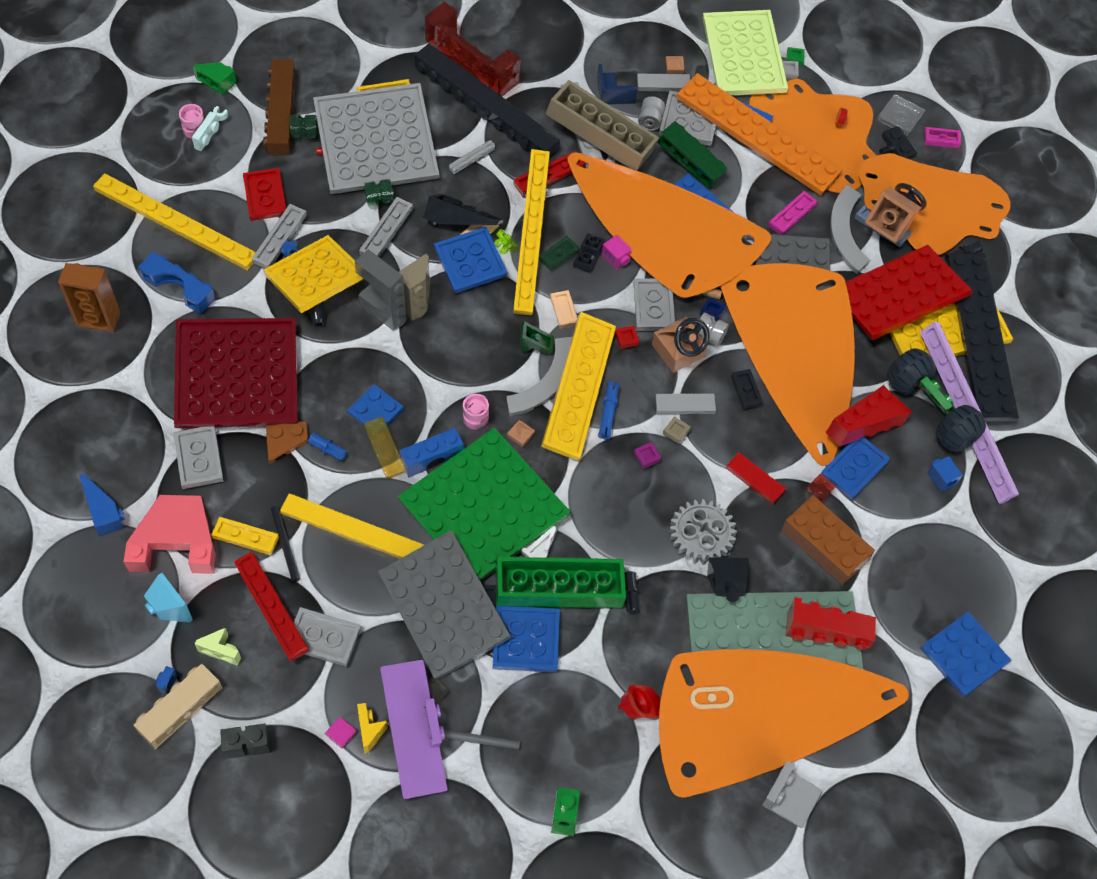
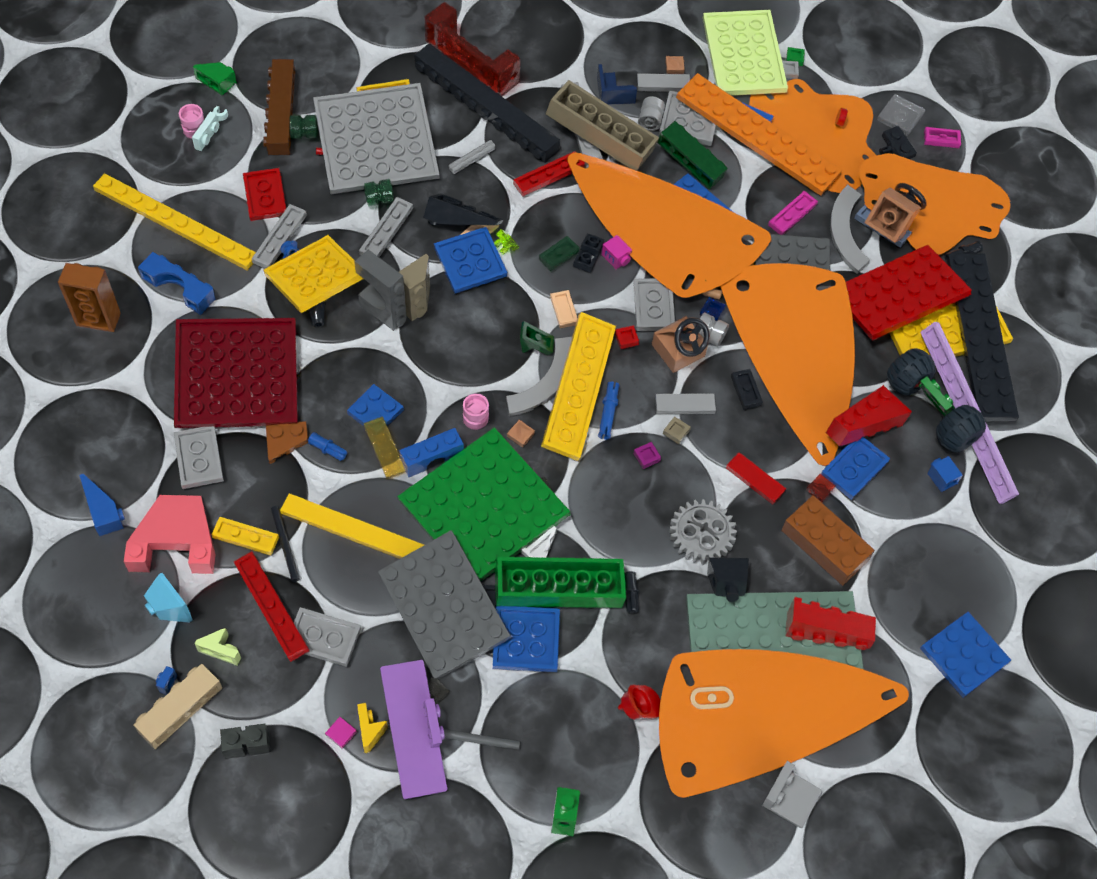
yellow plate [513,149,550,316] -> none

